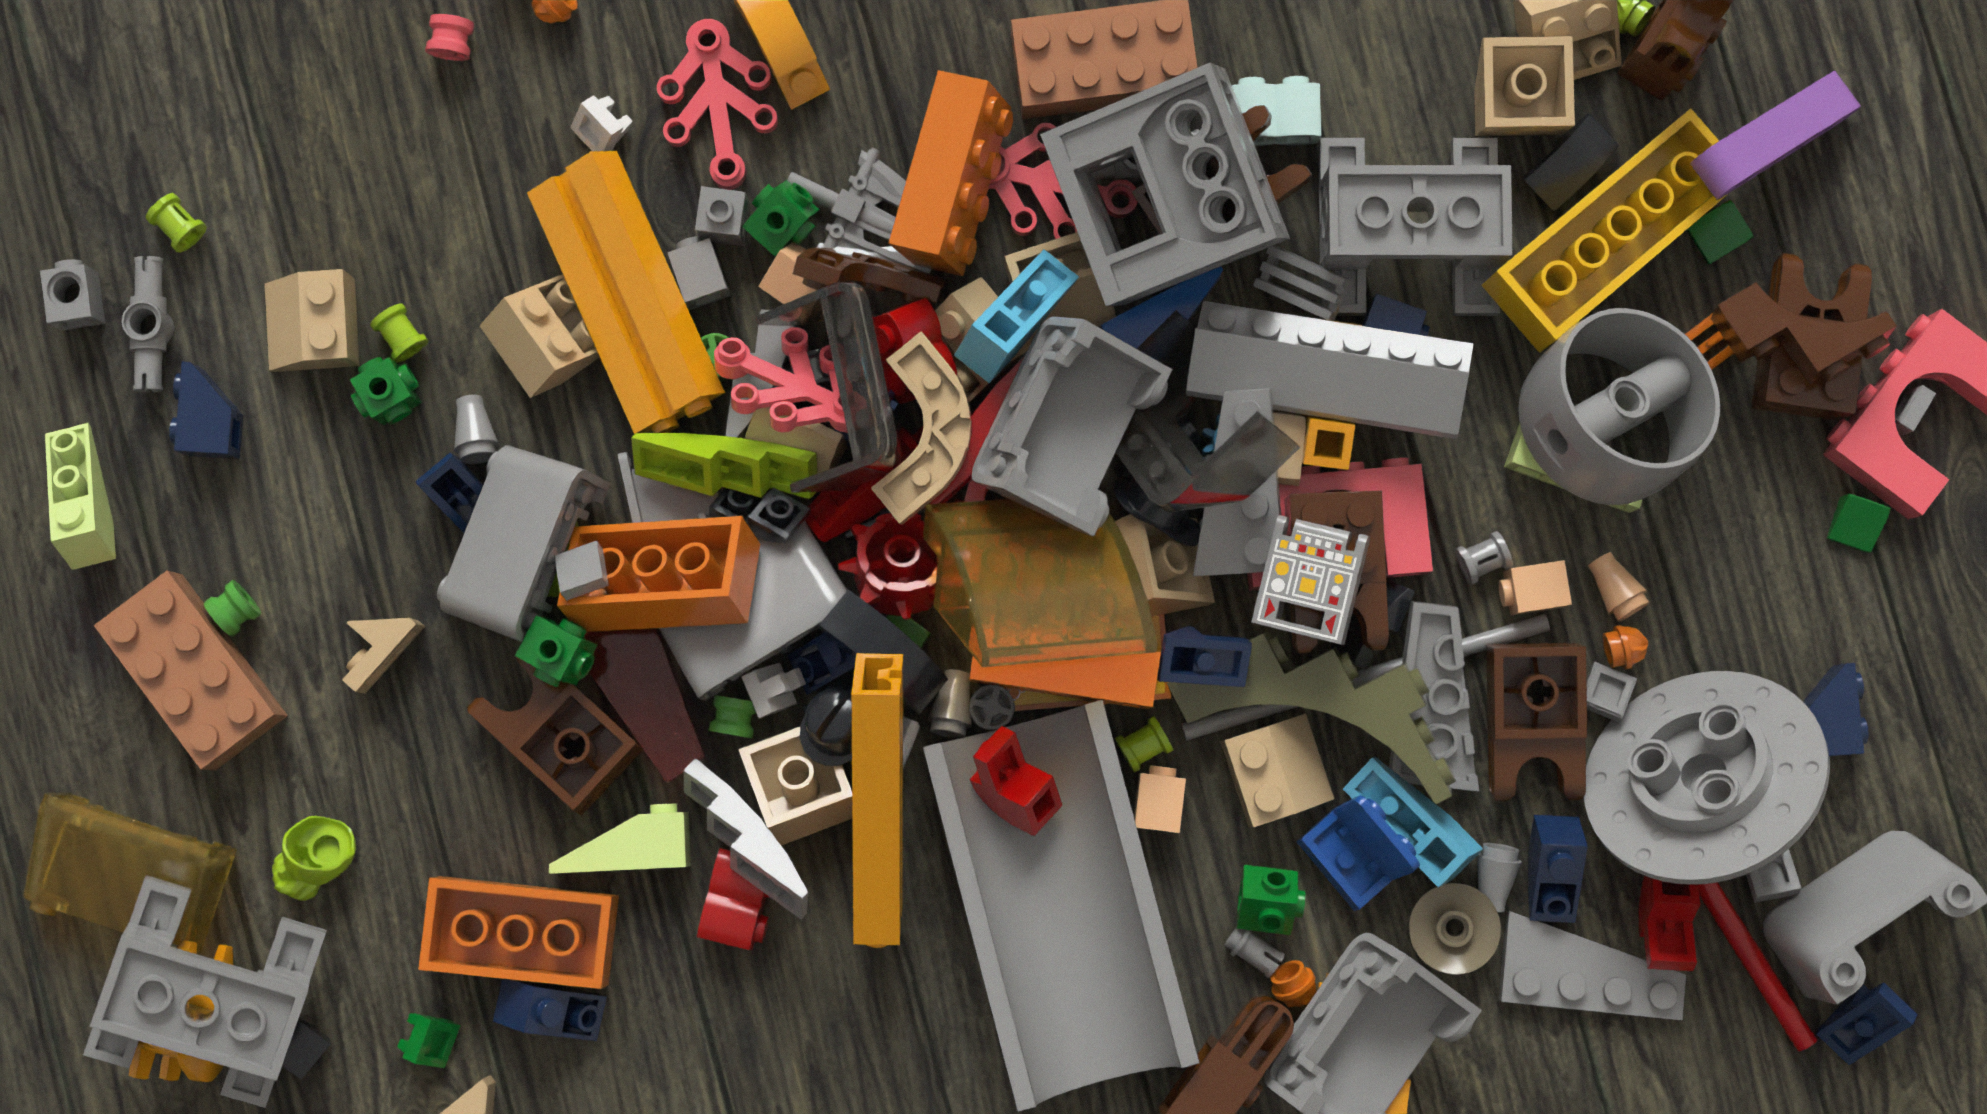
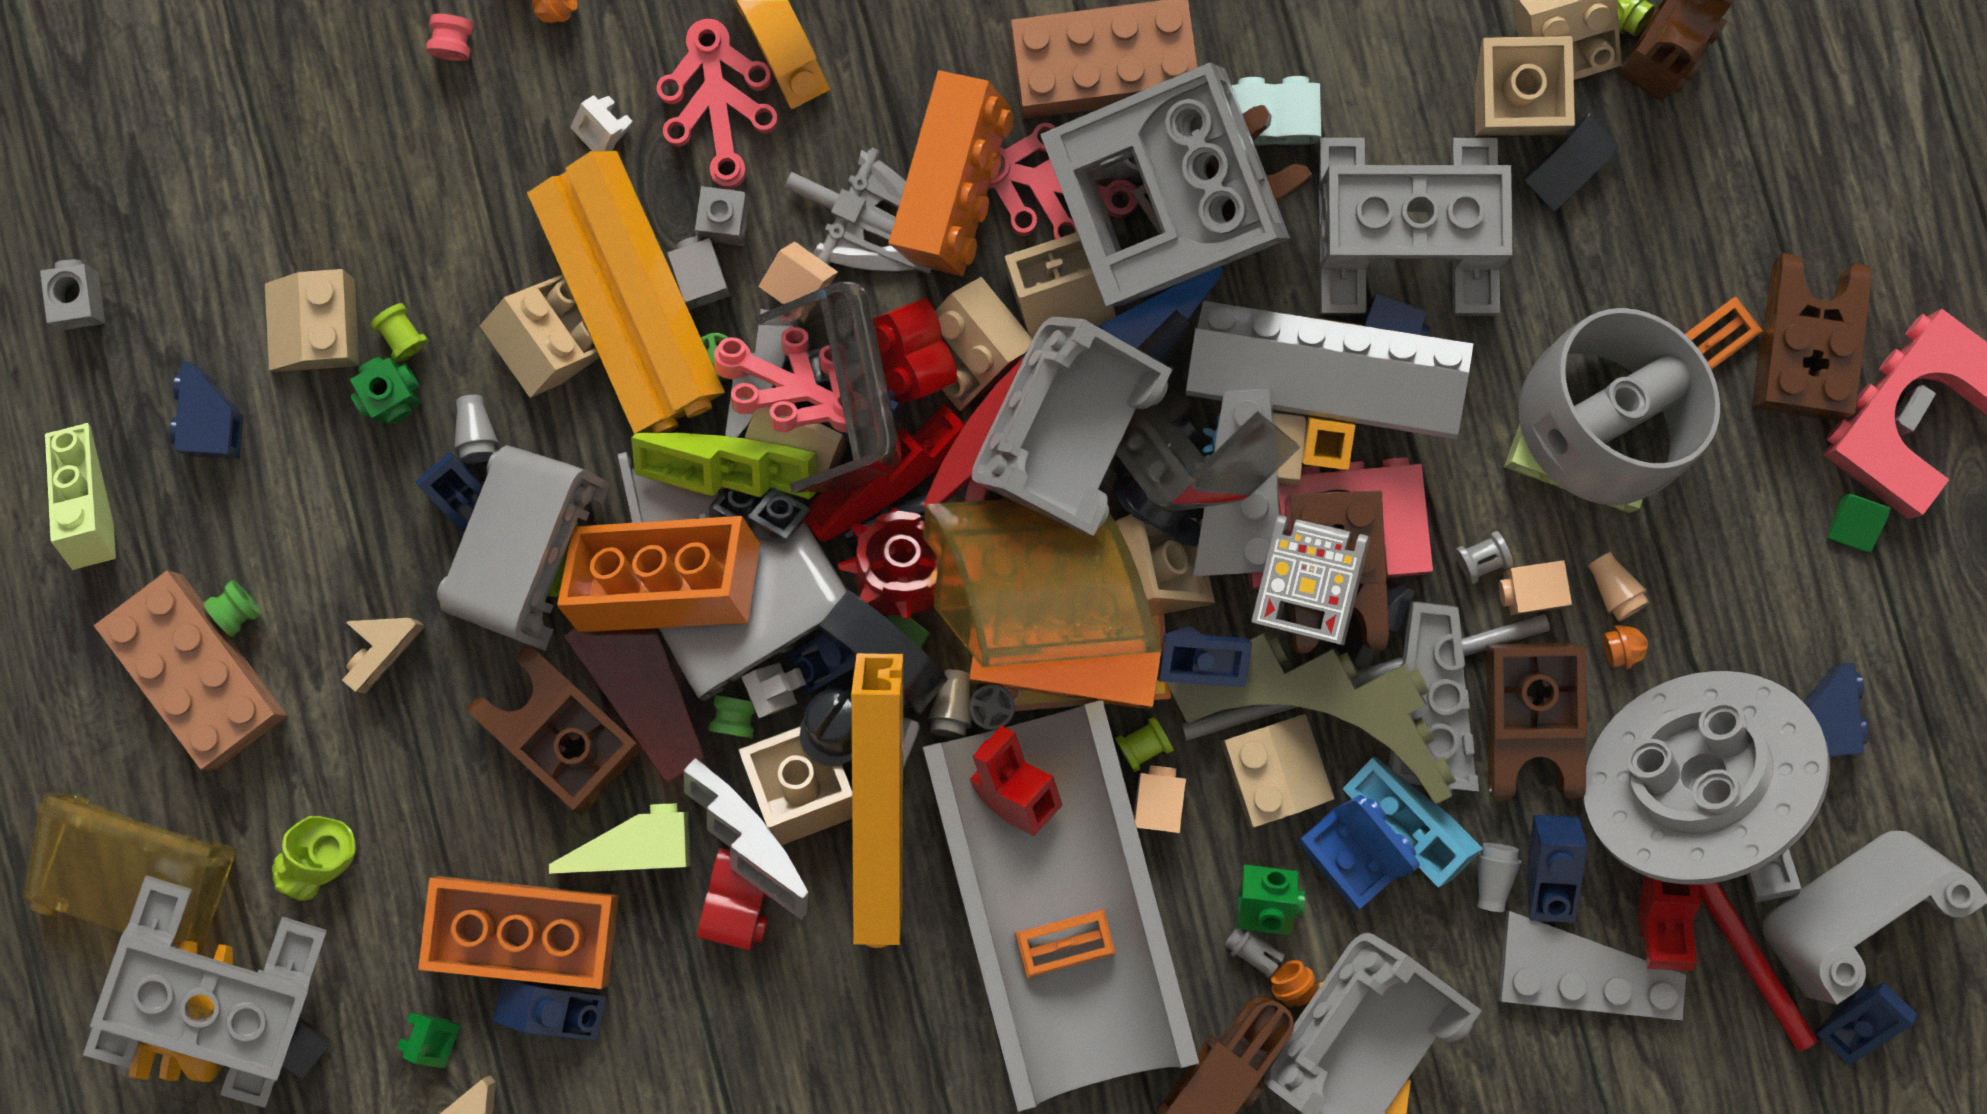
light grey pin [121,256,175,392] -> none
lime bush [145,193,207,253] -> none
green brick [515,615,598,687] -> none
light grey tile [554,541,609,601] -> none
green brick [742,180,820,257] -> none
reddish brown plate [792,247,947,303] -> none
tan plate [871,331,972,526] -> none
medium azure slope [954,249,1079,384] -> none
light grey tile [1253,245,1351,321] -> none
dark tan dish [1409,883,1501,974] -> none
yellow brick [1481,108,1728,353] -> none
light grey tile [1586,662,1637,722] -> none
green slope [1687,200,1754,265] -> none
medium lavender beam [1690,71,1861,200] -> none
reddish brown arch [1711,282,1897,384] -> none
none -> orange tile [1014,909,1116,978]

